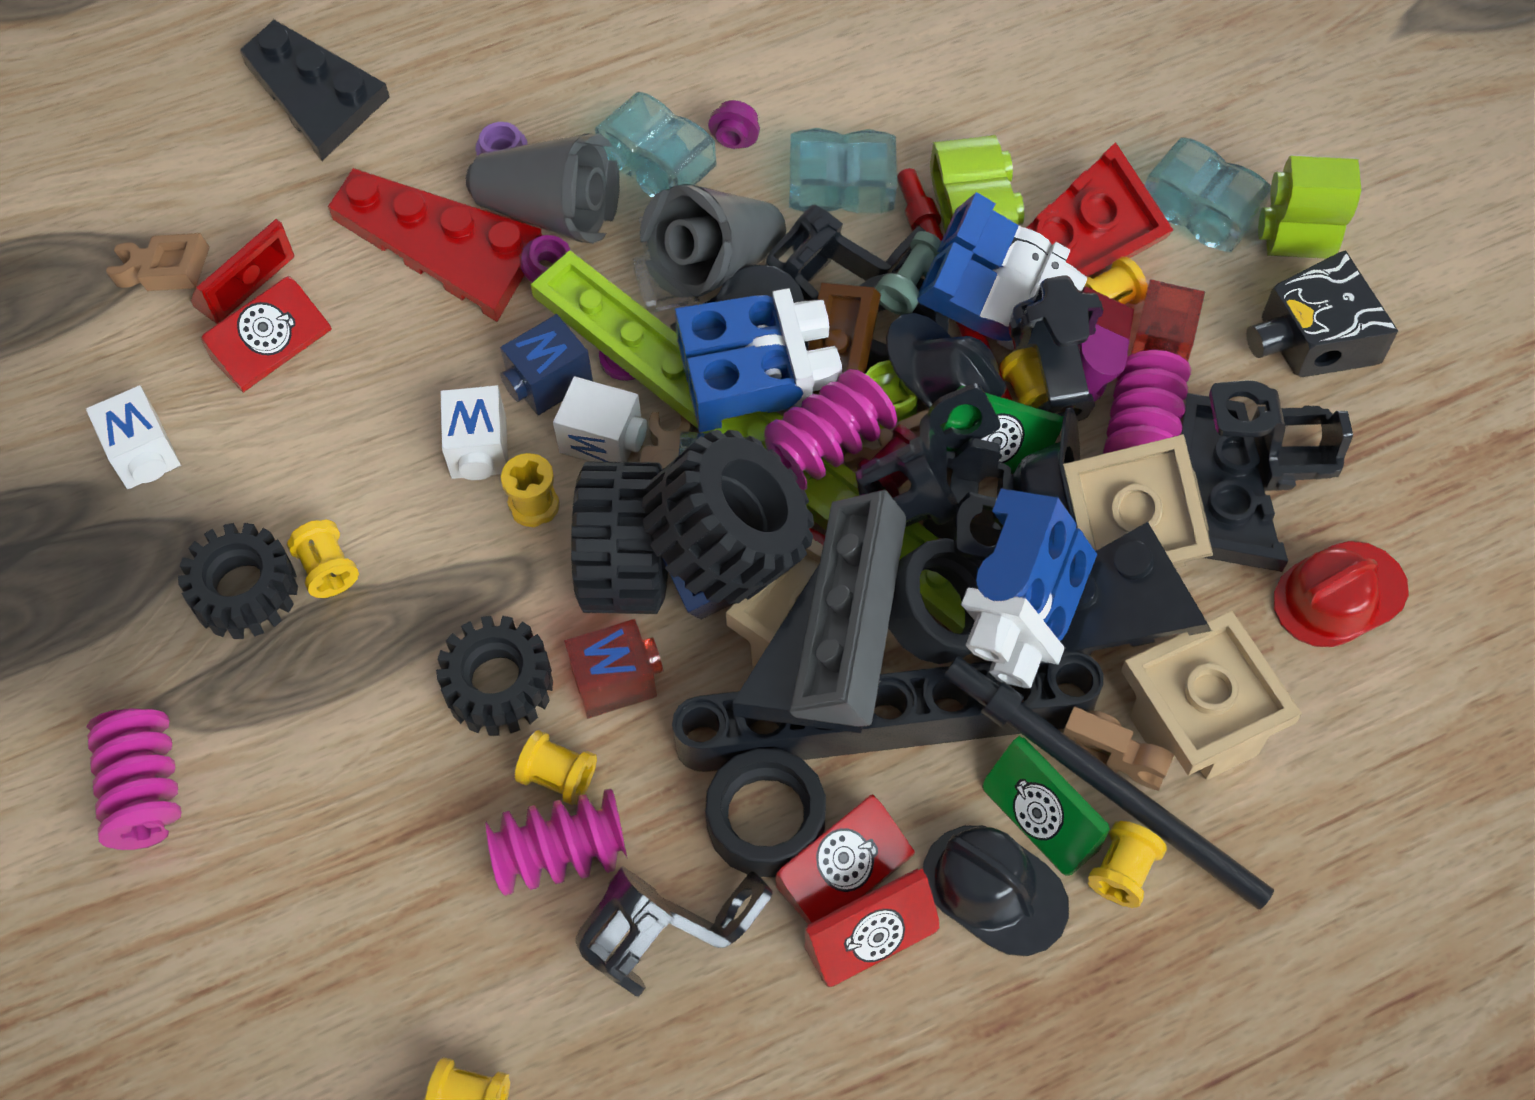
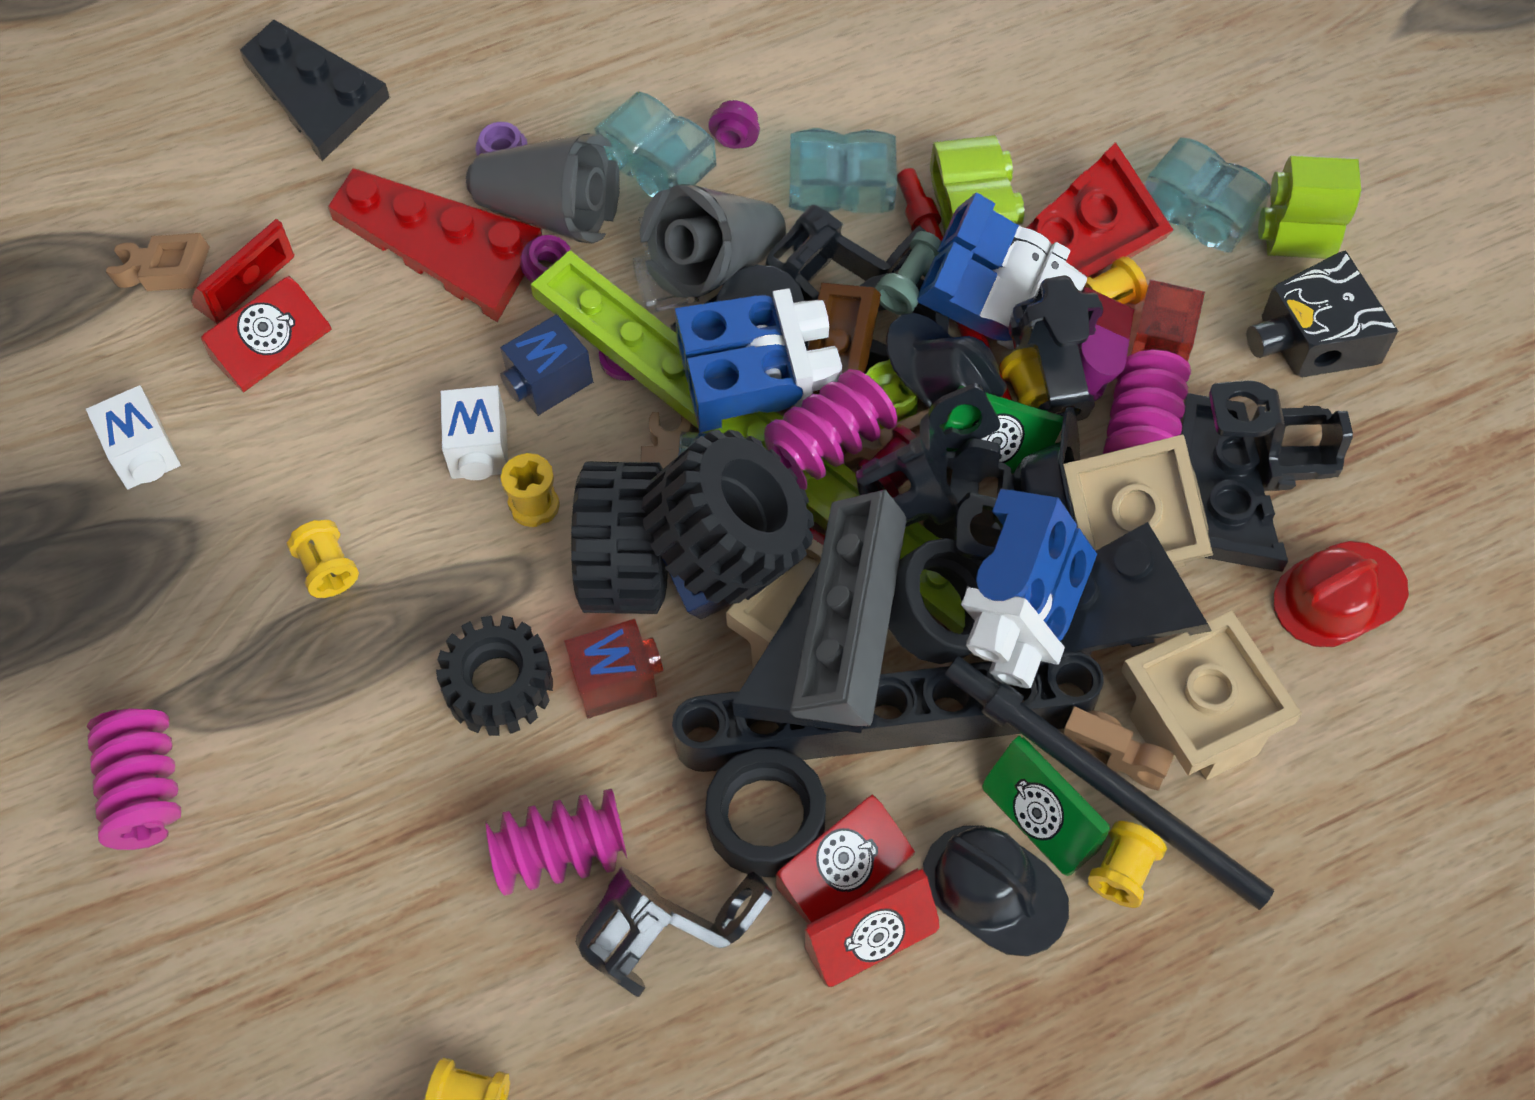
black tyre [178,523,298,639] -> none
yellow bush [514,730,597,805] -> none
white brick [553,376,647,462] -> none

